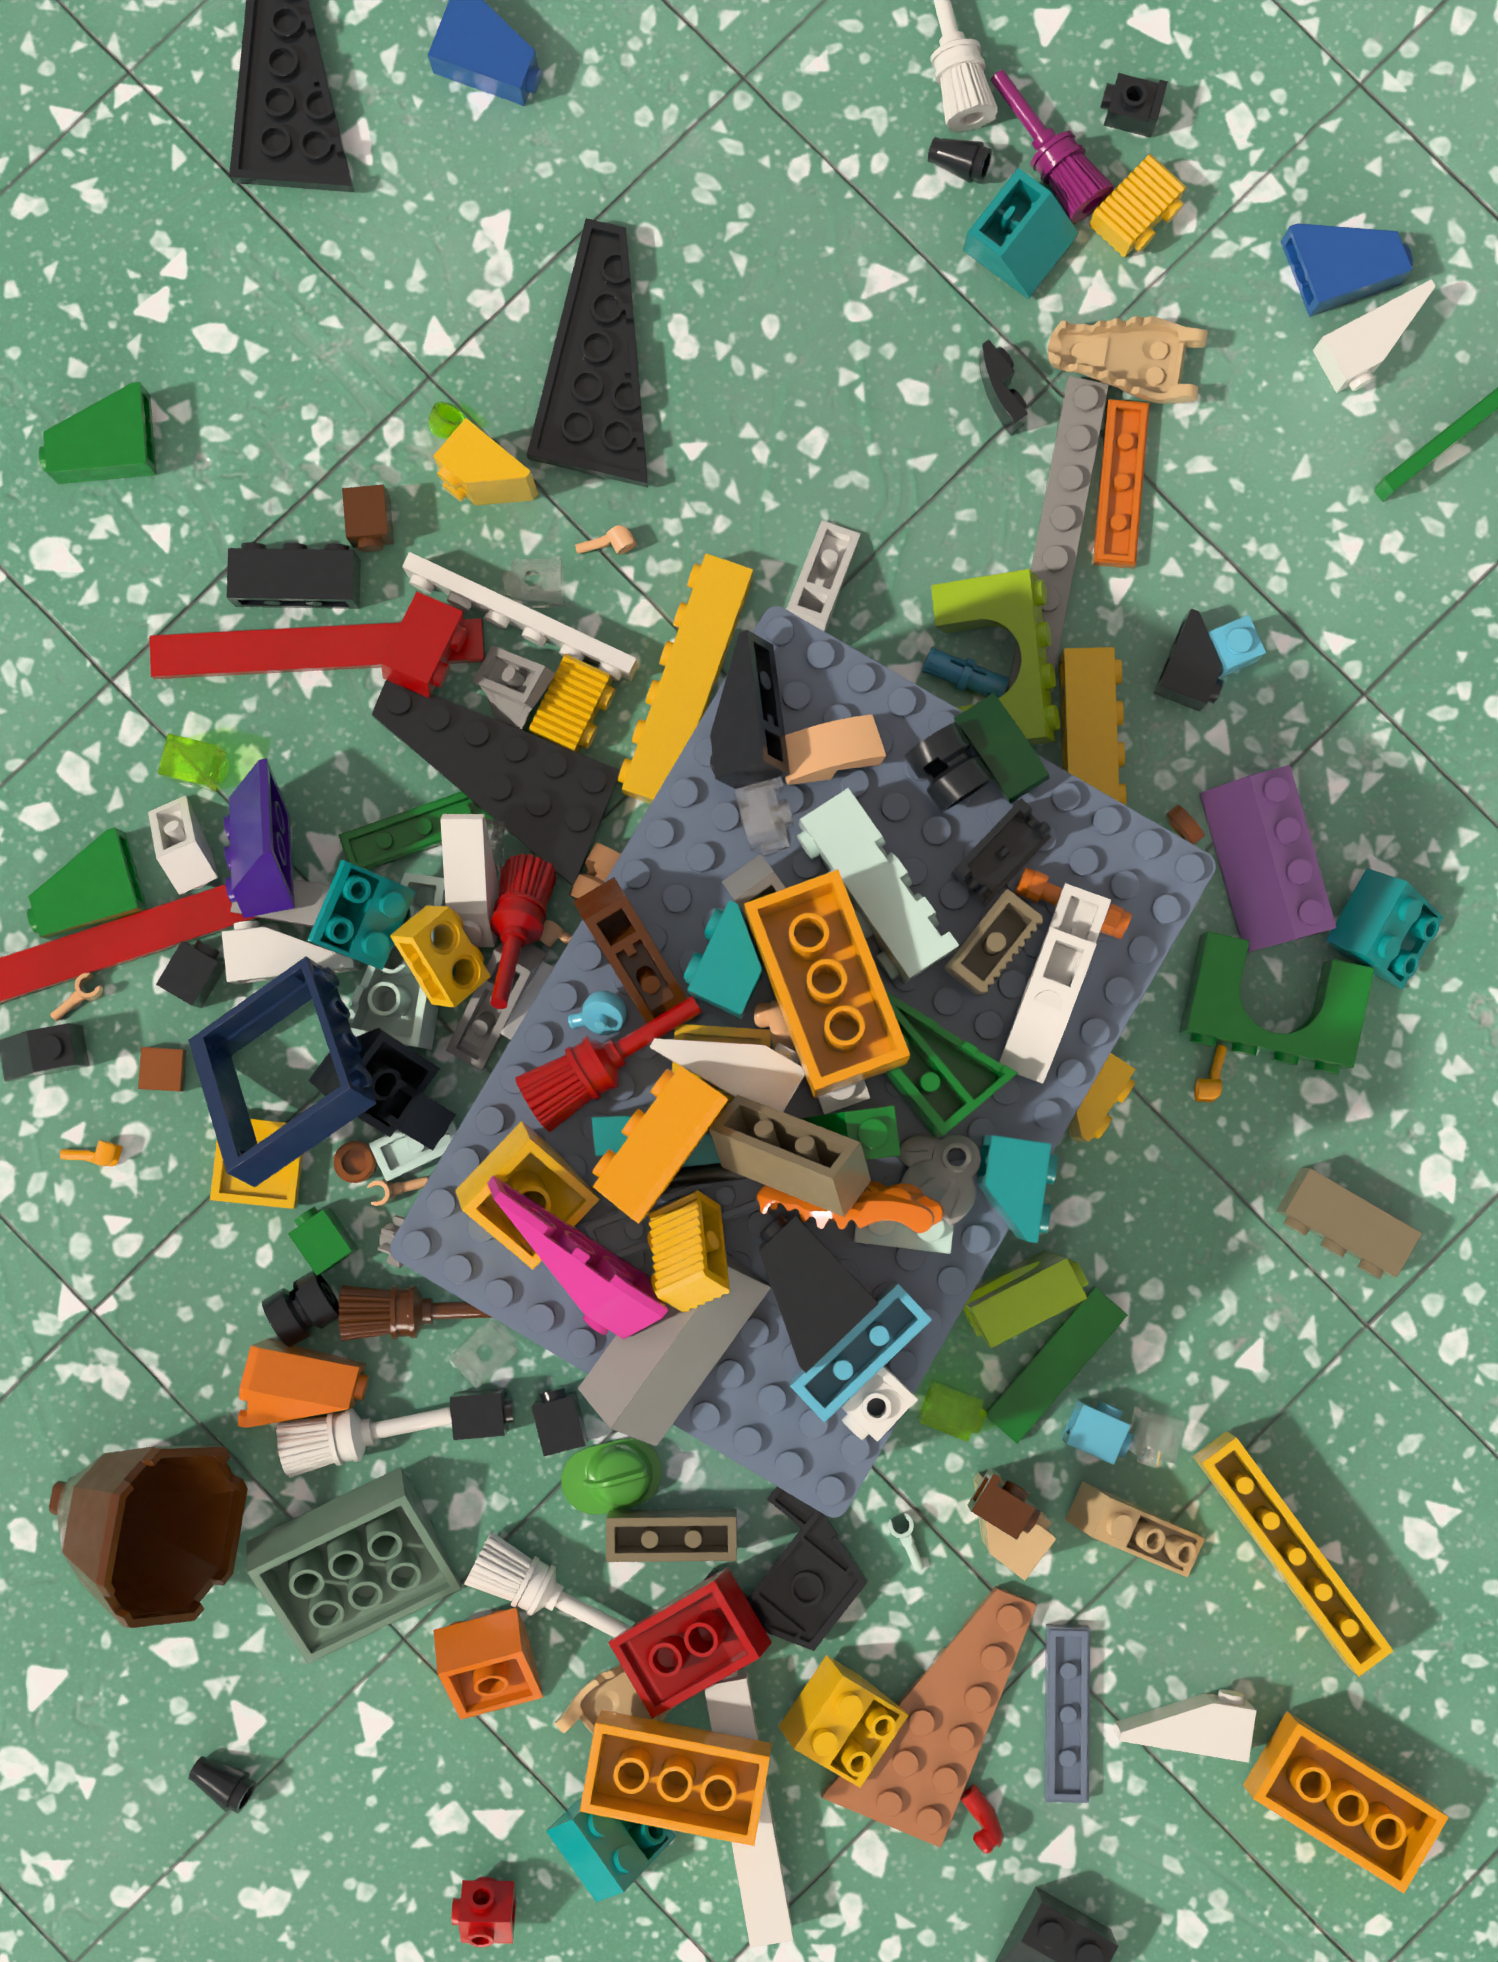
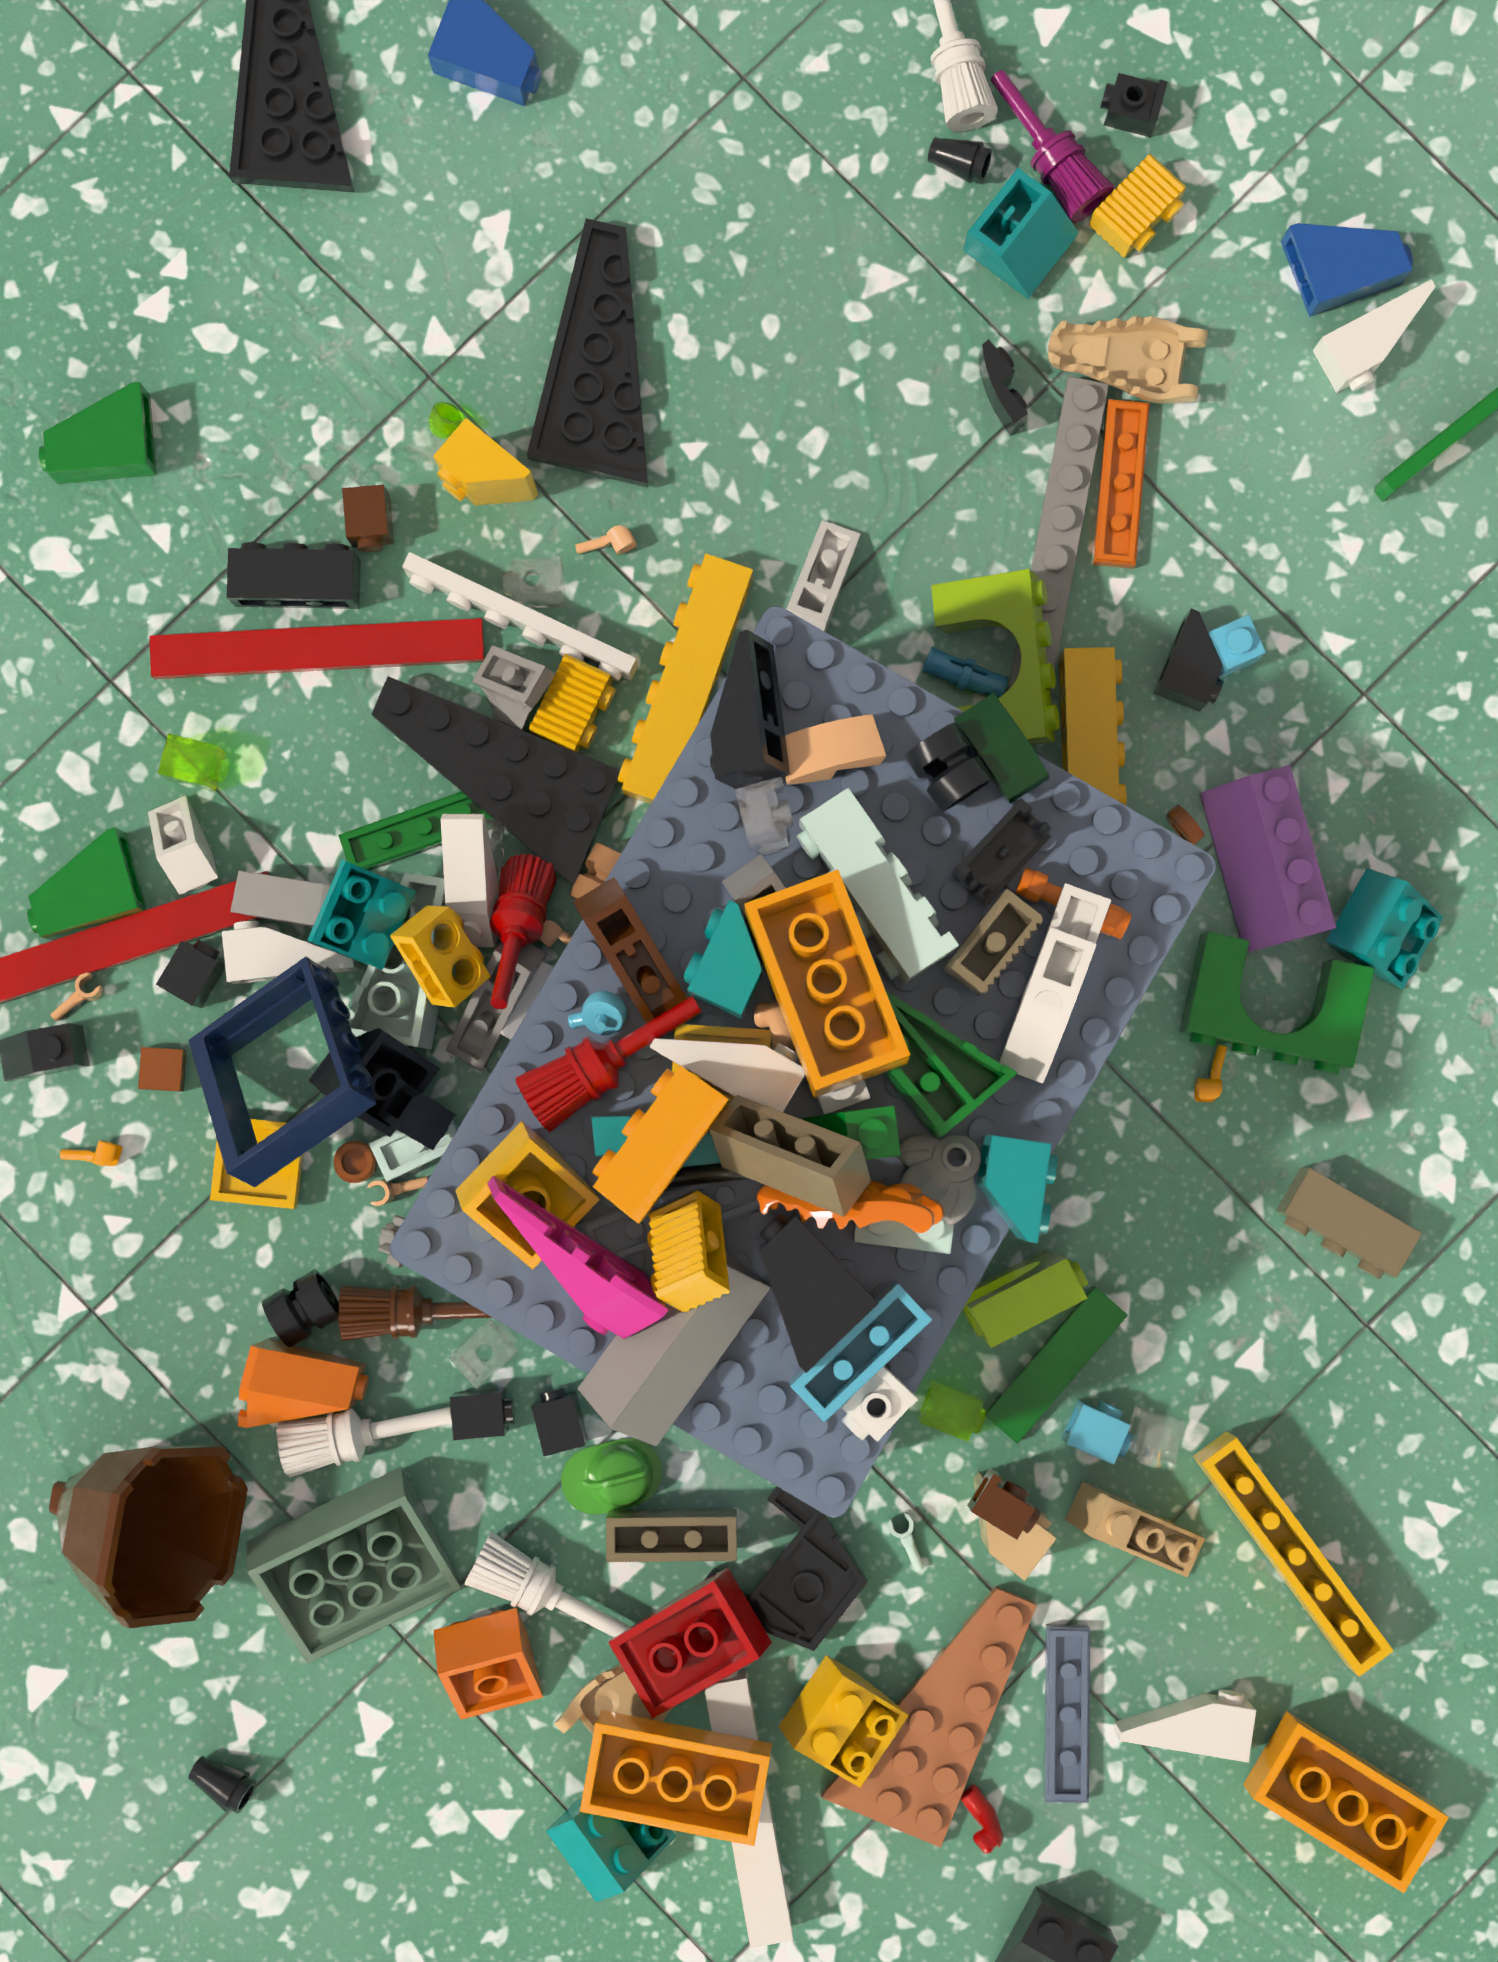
dark purple slope [224,758,295,918] -> none
green brick [288,1207,359,1276] -> none
red brick [381,591,468,698] -> none
red brick [451,1877,517,1947] -> none
yellow slope [1068,1053,1136,1142] -> none

